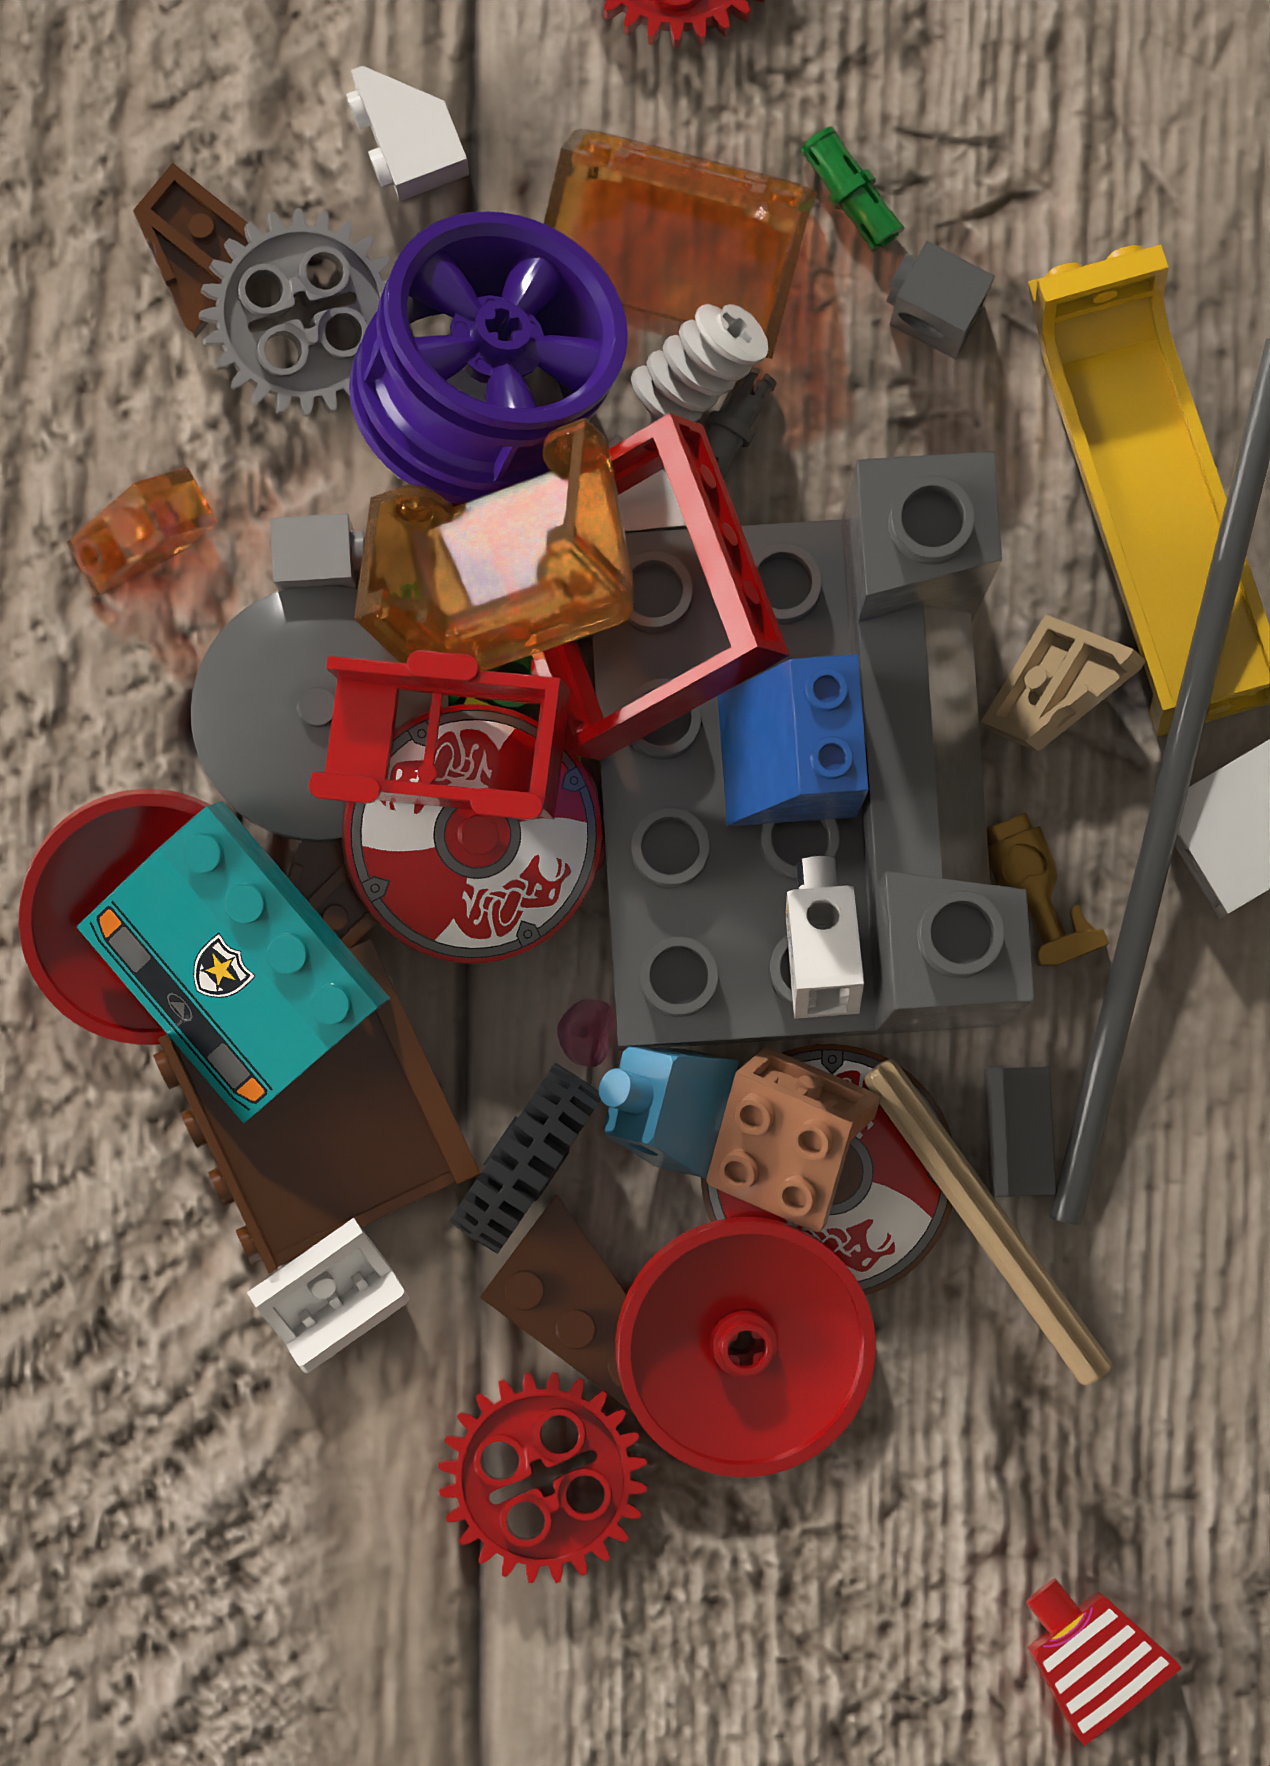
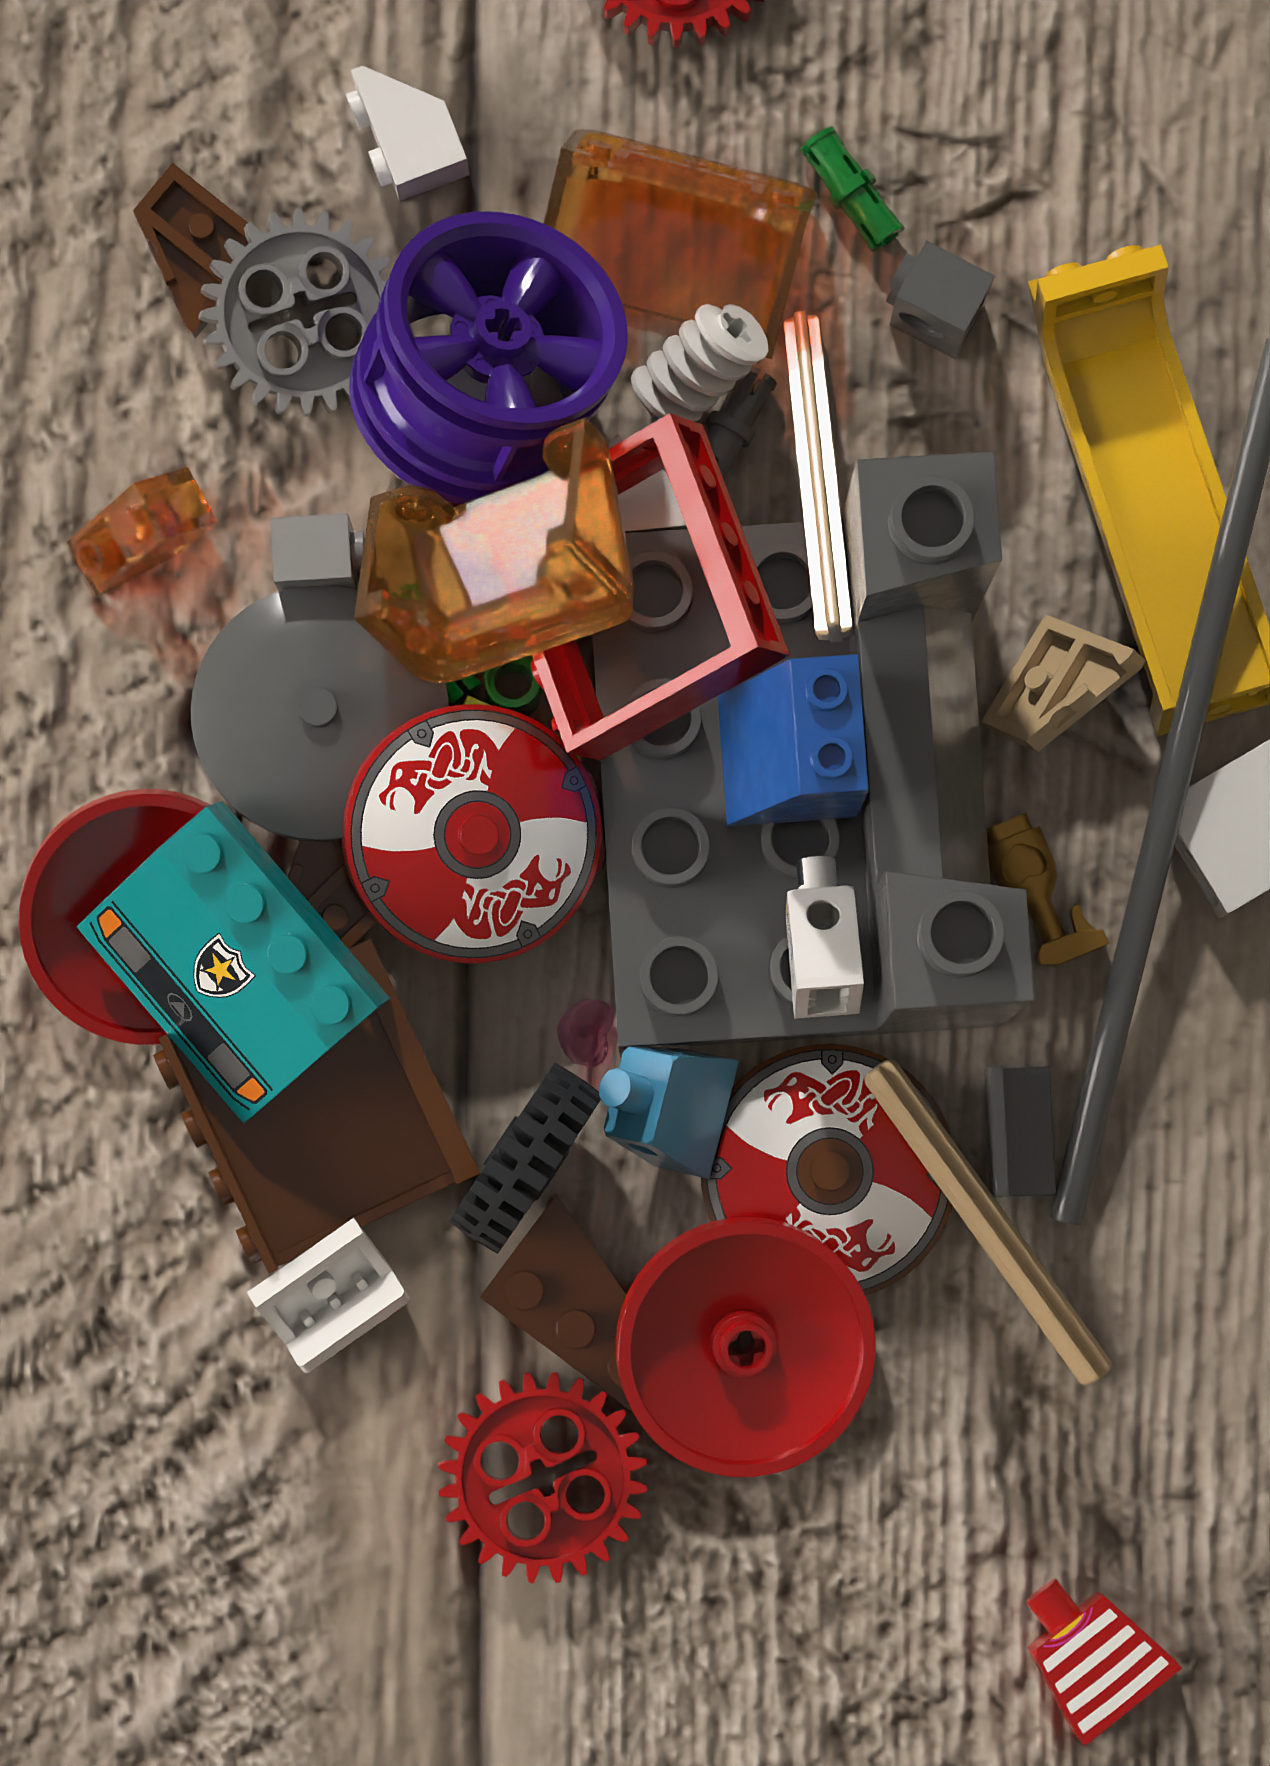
red piece [309,650,571,820] -> none
nougat bracket [706,1047,881,1232] -> none
none -> axle [783,311,854,644]

